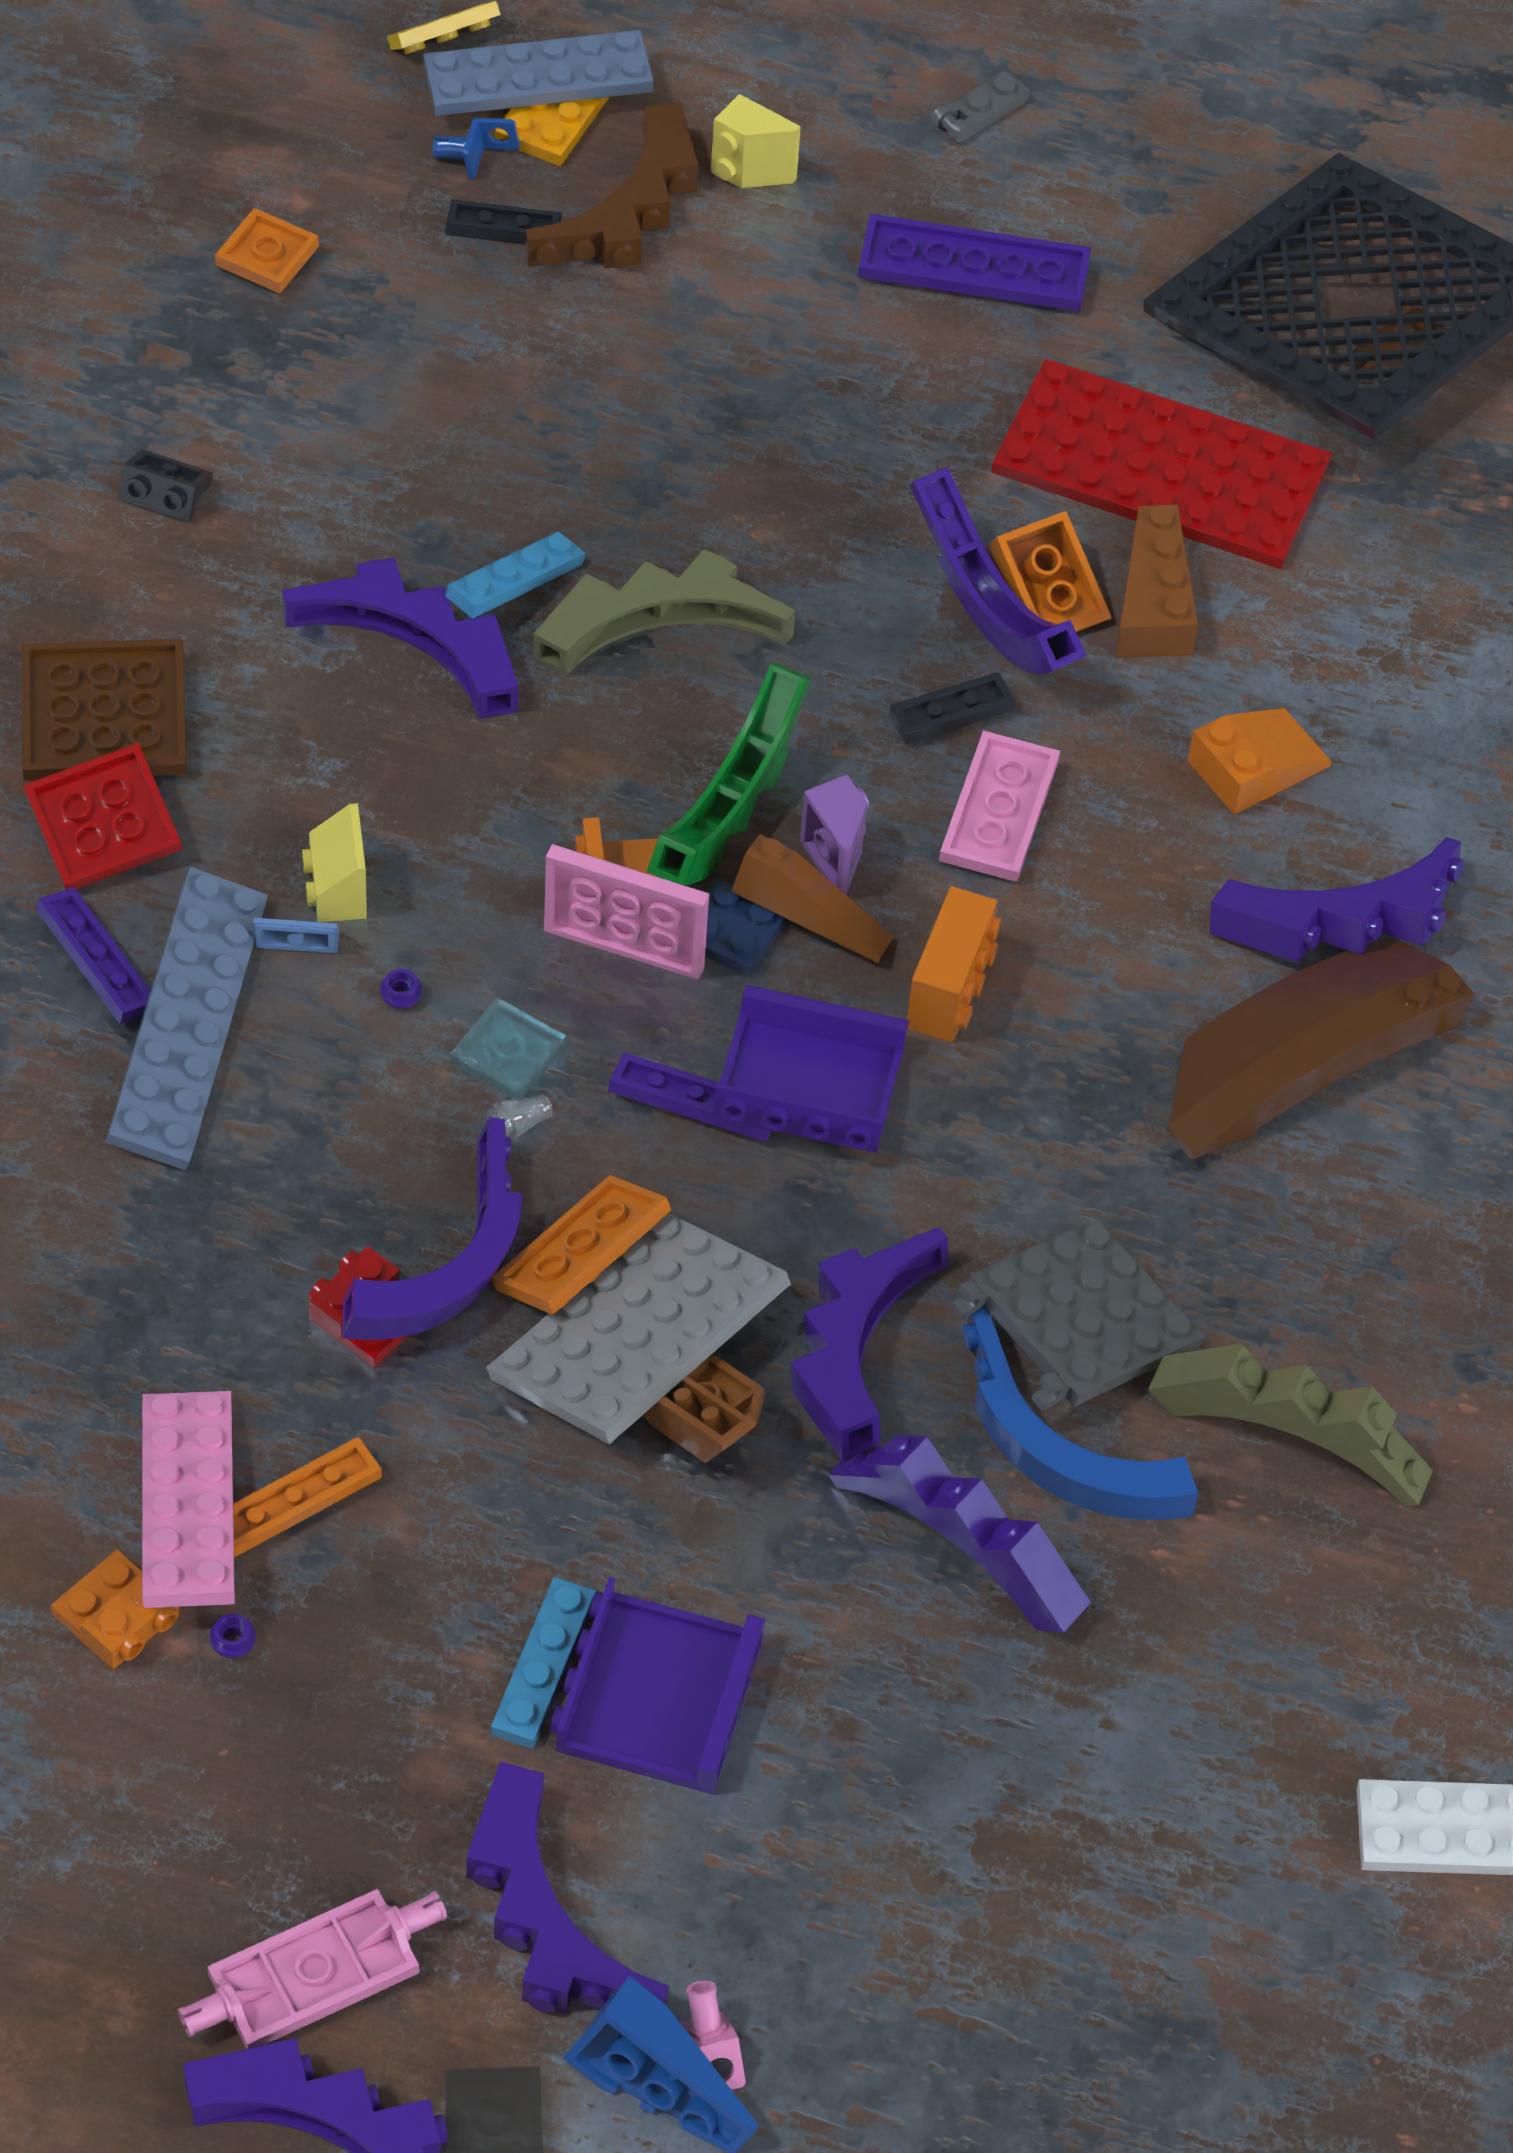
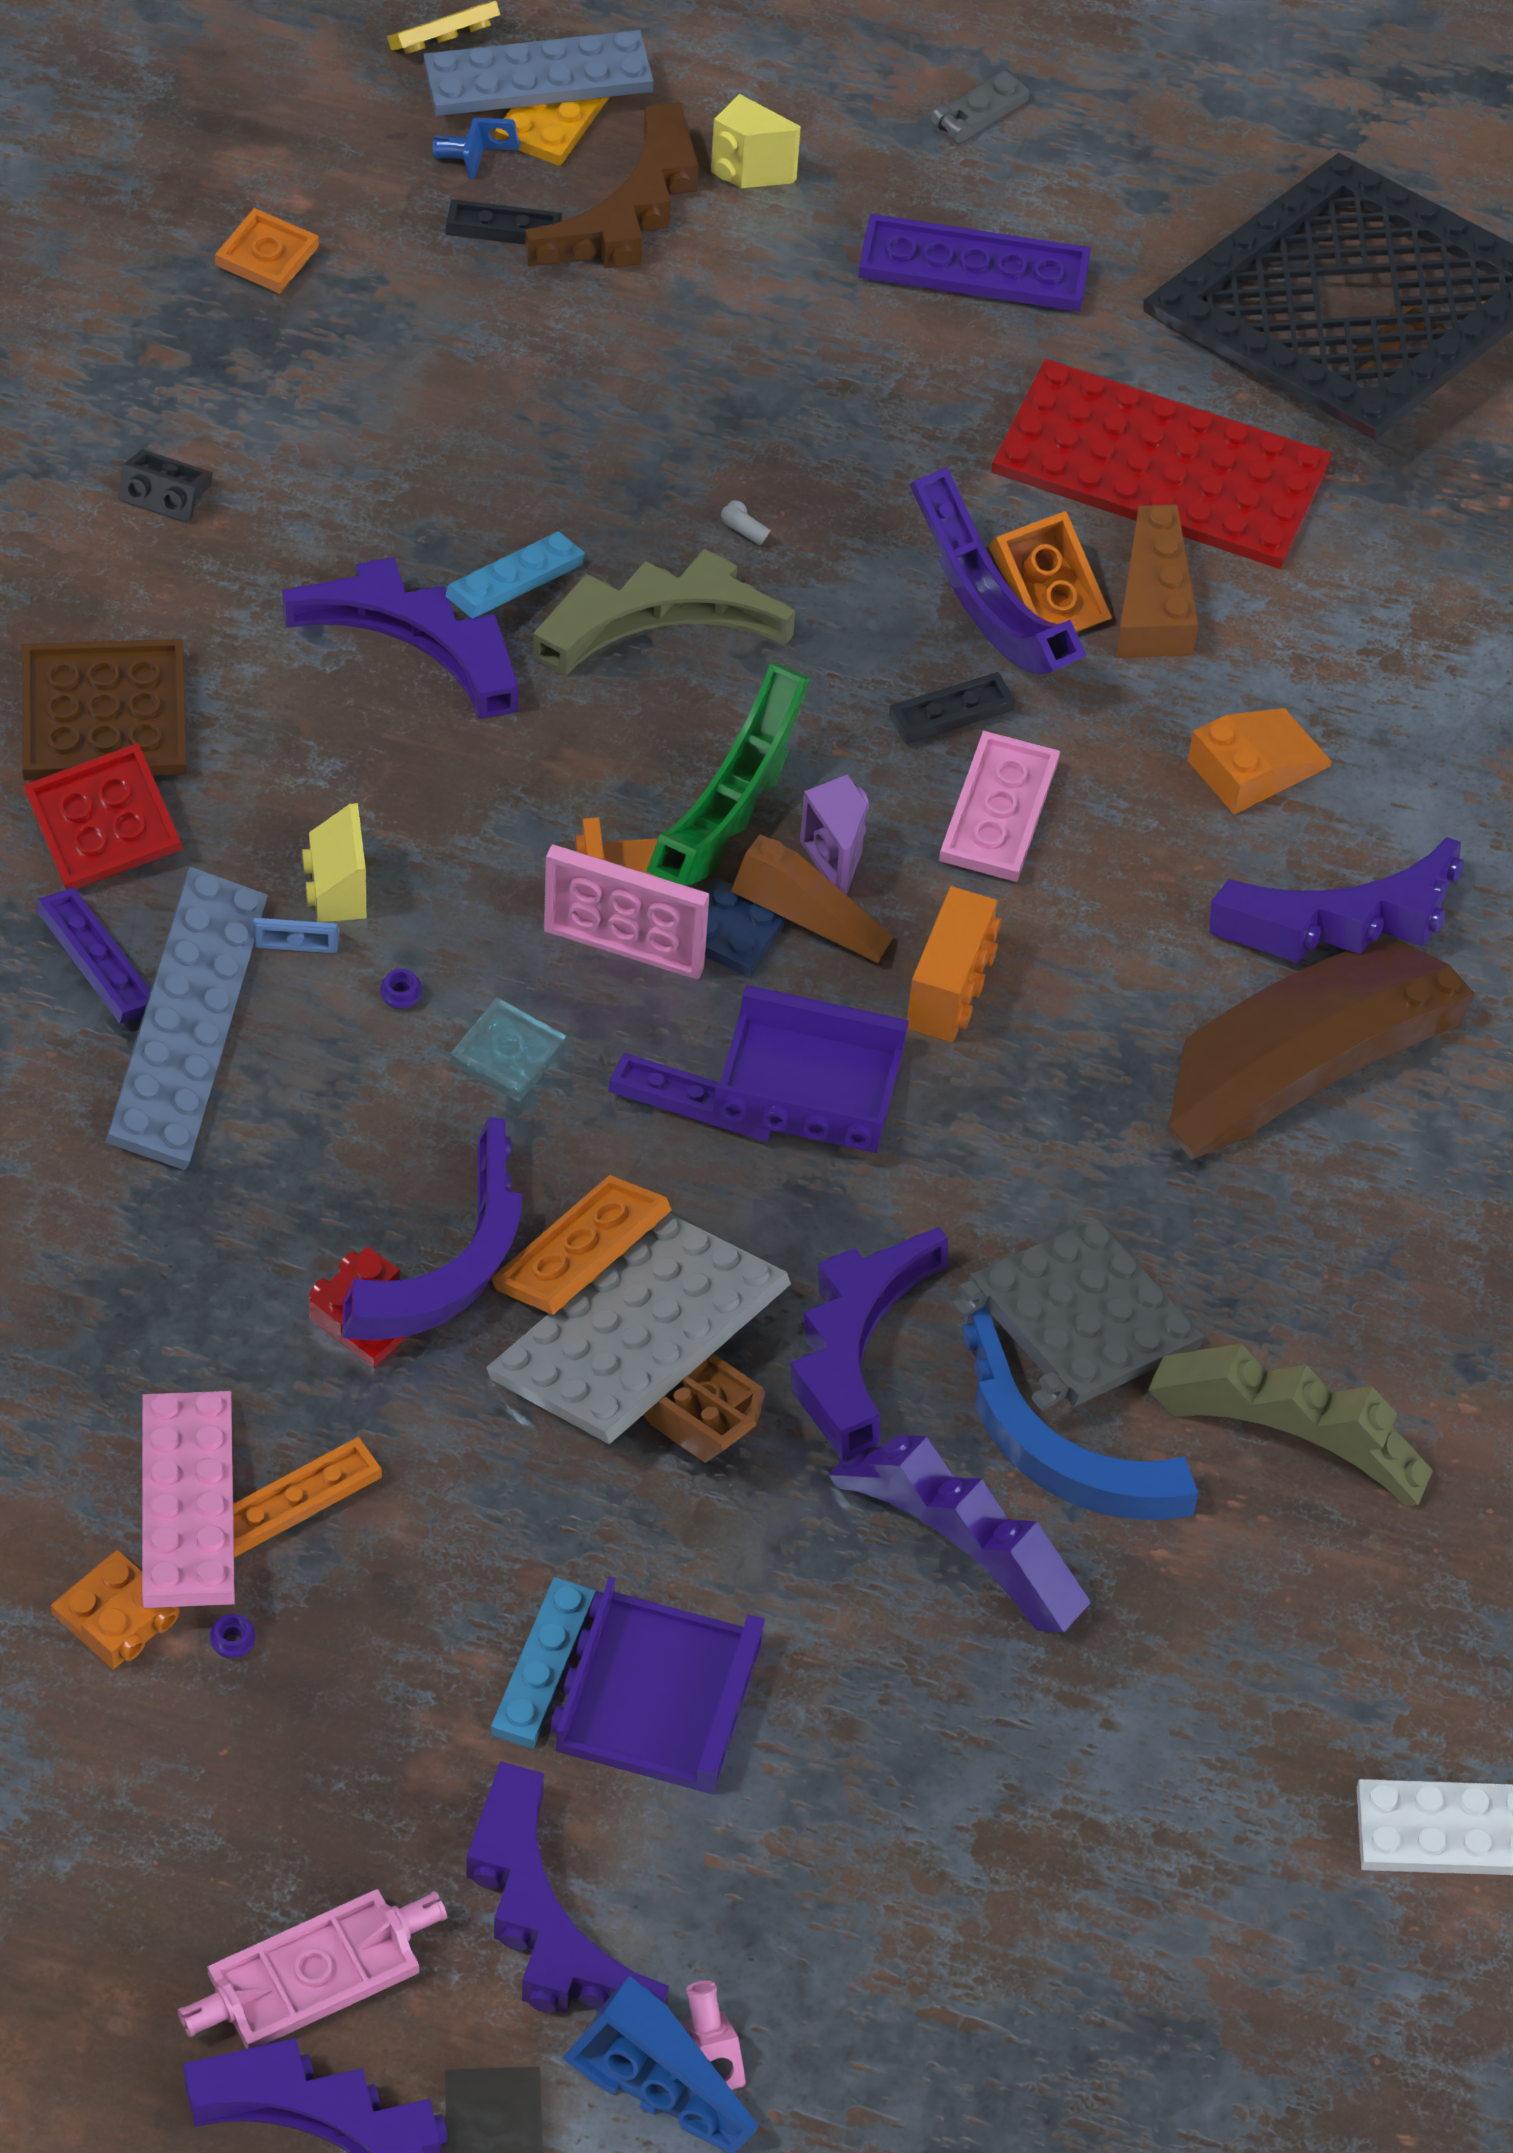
clear cone [486,1094,552,1141] -> none
none -> light grey arm [721,500,771,546]

